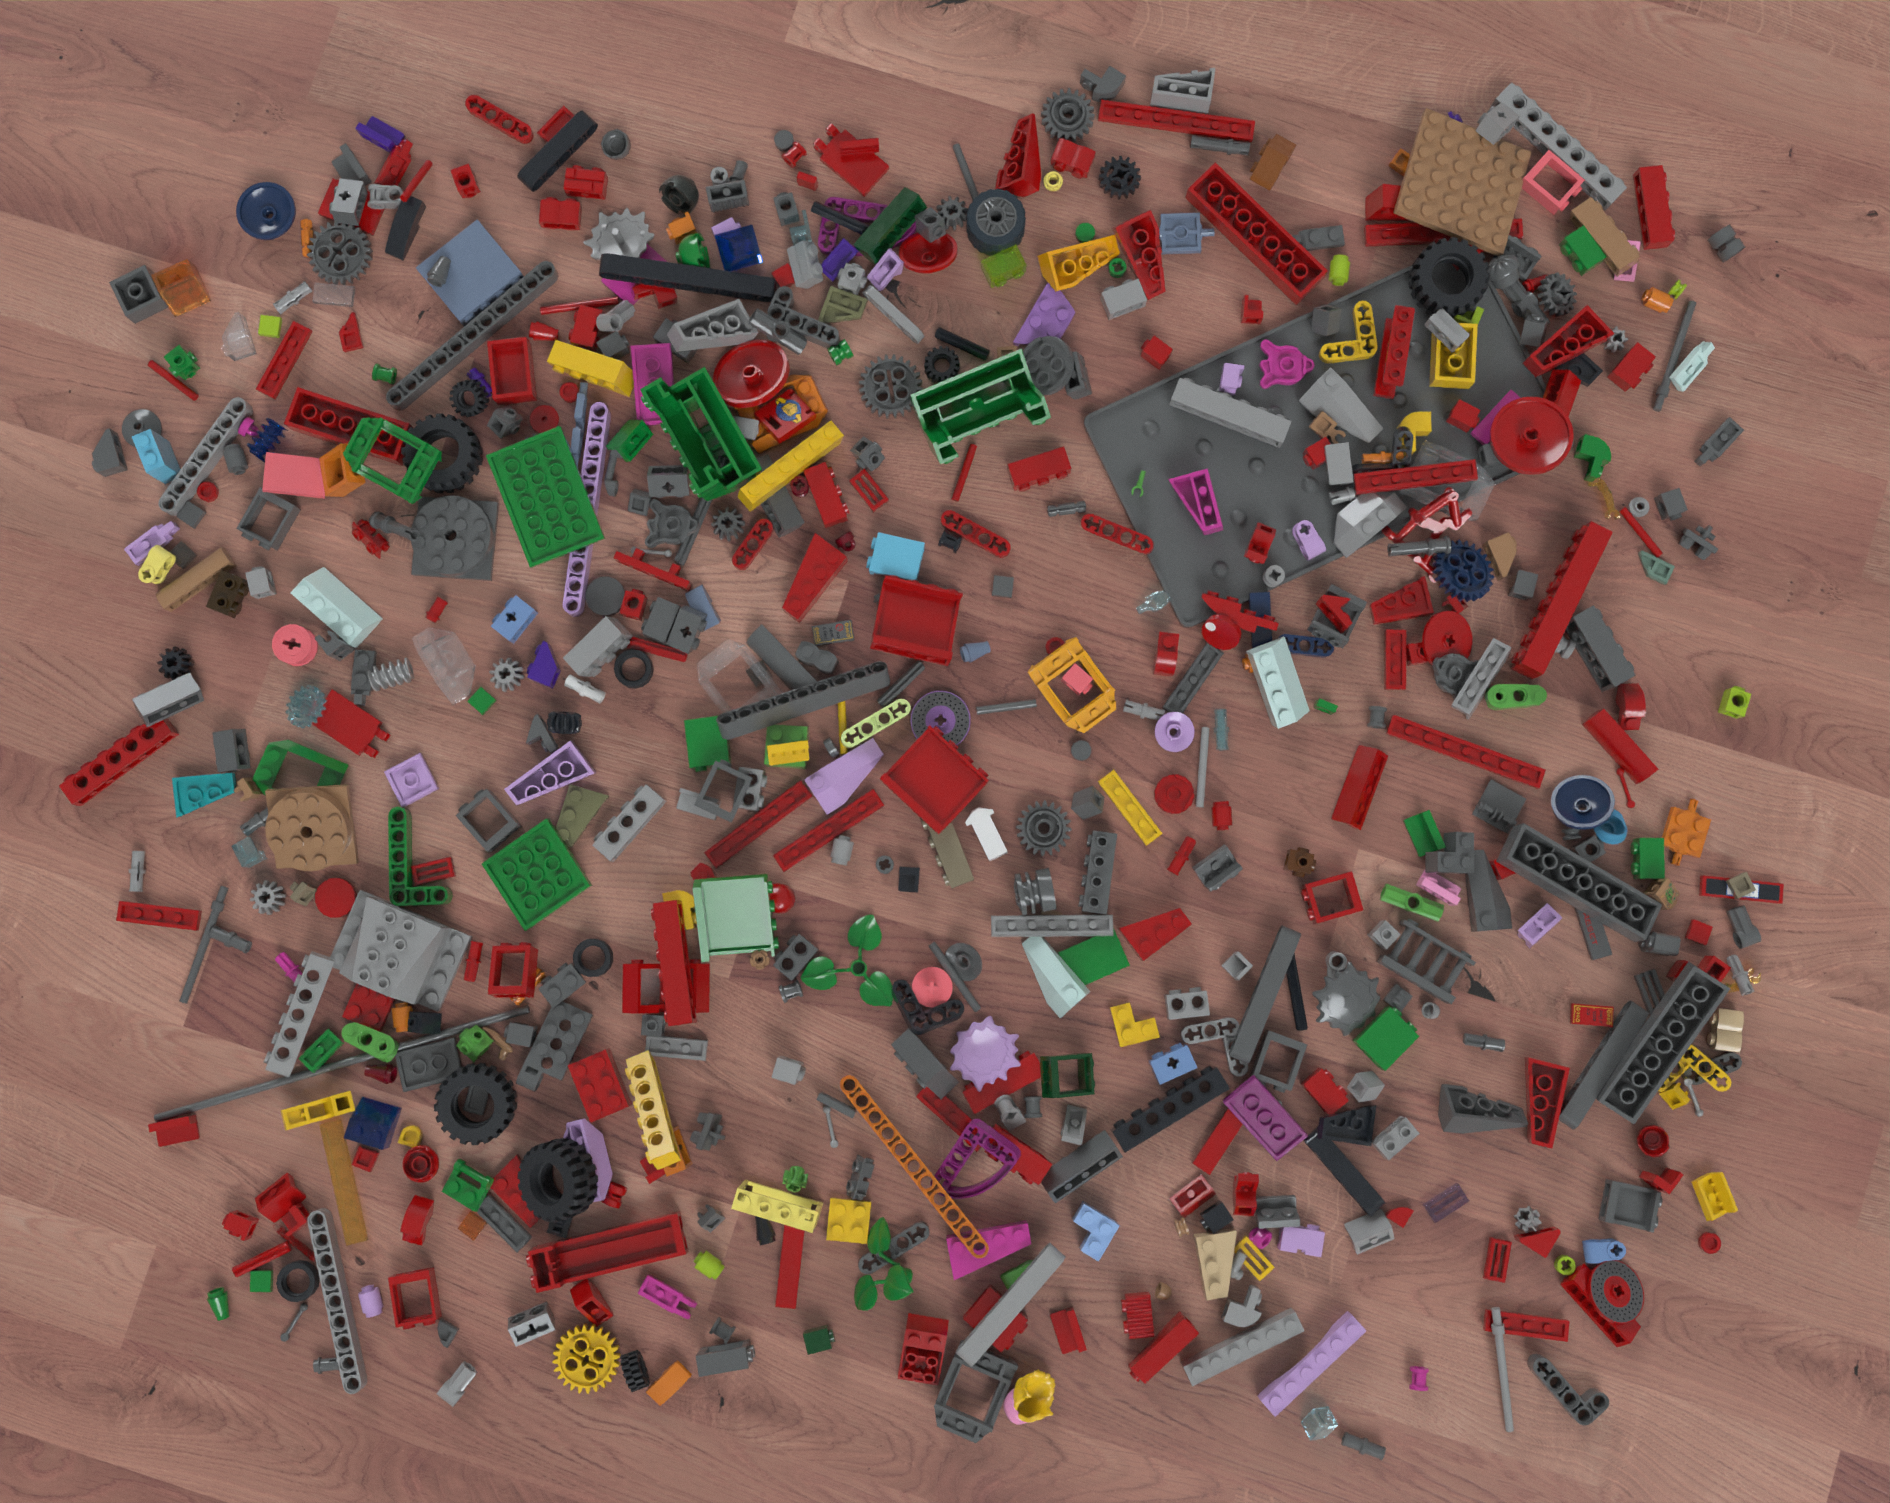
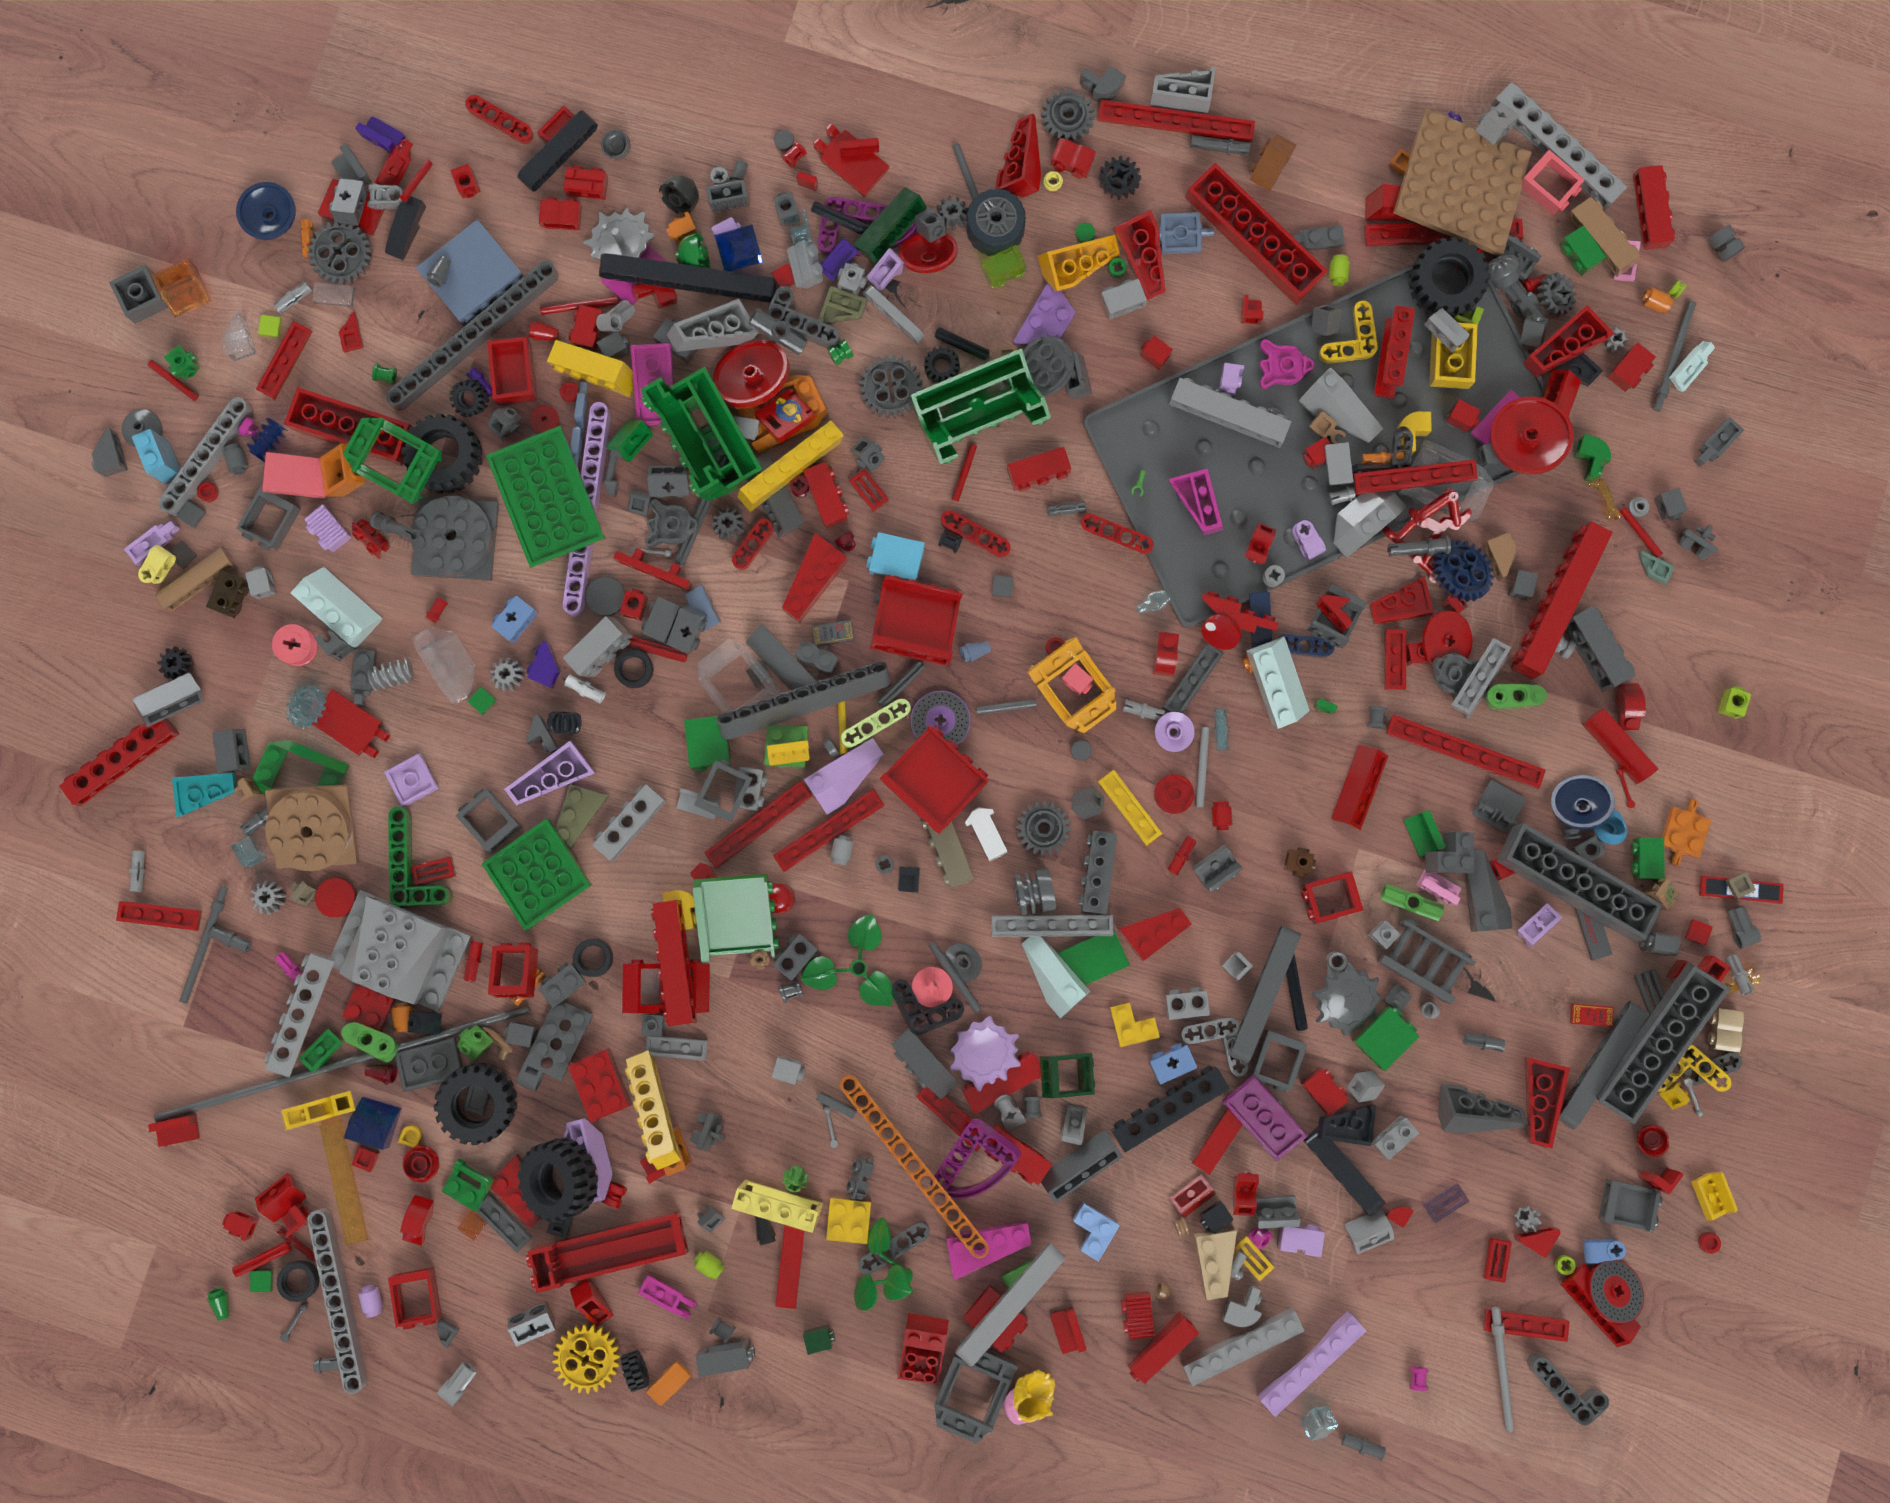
none -> lavender brick [304,504,352,552]

